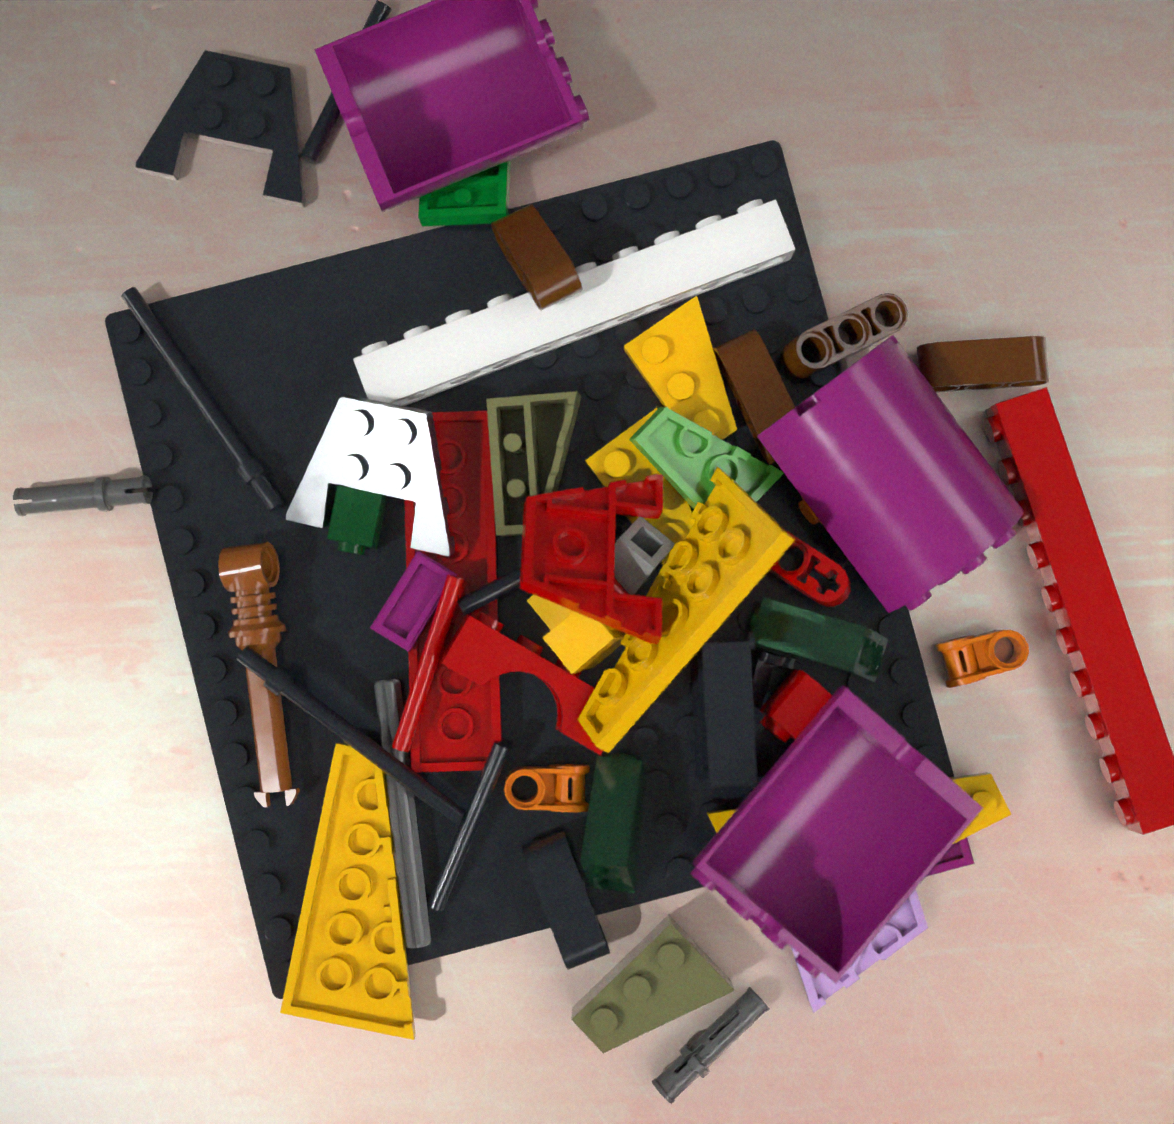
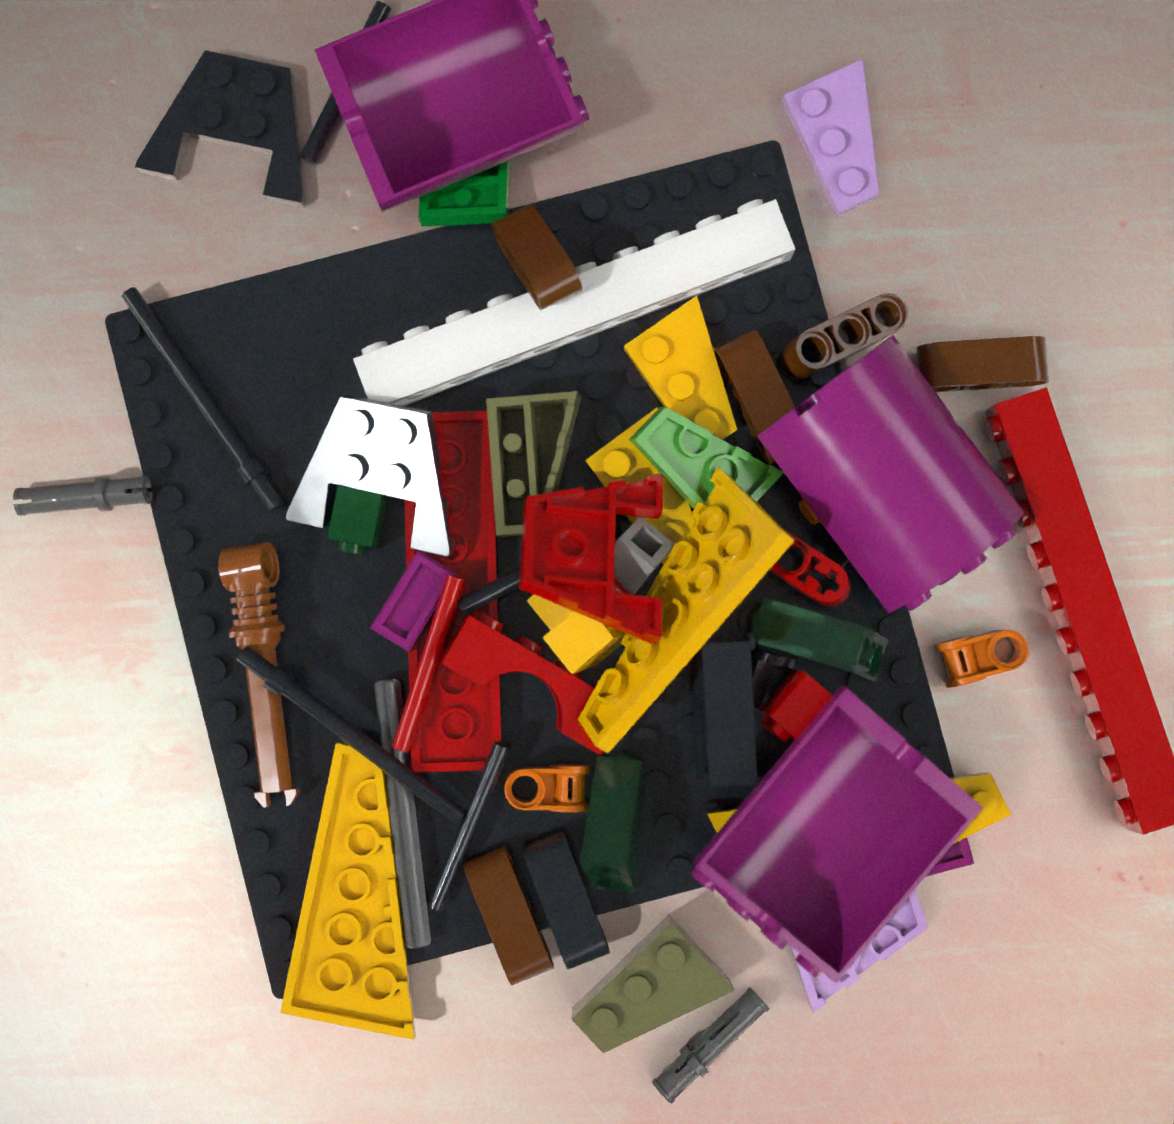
none -> reddish brown beam [463,846,554,986]
none -> lavender wing [782,59,879,217]

